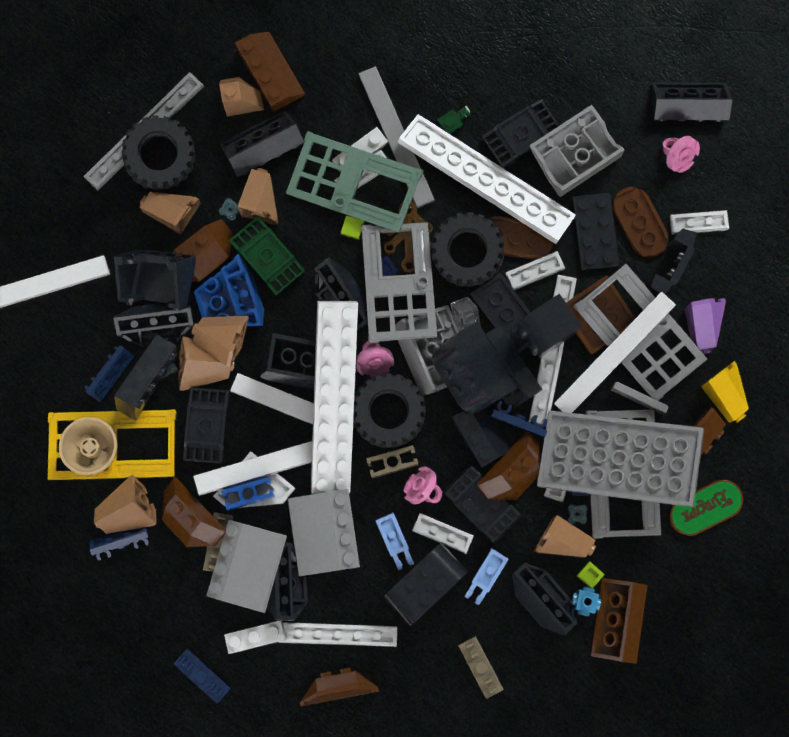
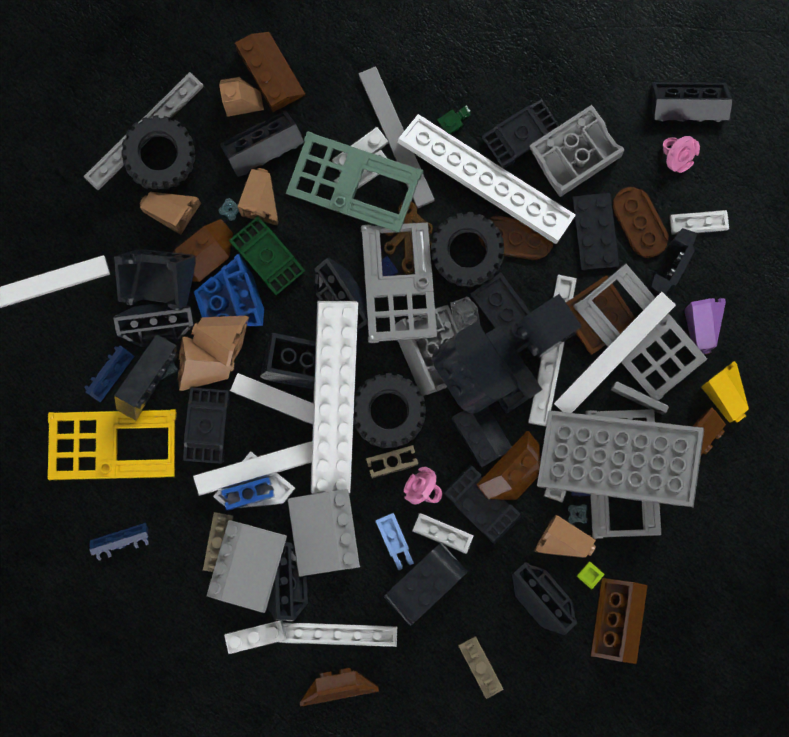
tan piece [59,417,118,475] -> none
medium nougat slope [94,475,156,534] -> none
reddish brown wedge [162,477,226,547] -> none
dark blue plate [174,649,231,704] -> none
lime tile [341,216,364,240] -> none
bright pink tile [356,341,394,378] -> none
light blue hinge [465,549,508,605] -> none
dark blue plate [488,401,547,437] -> none
white tile [505,251,565,290] -> none
dark azure brick [571,587,601,617] -> none
green tile [669,480,743,536] -> none

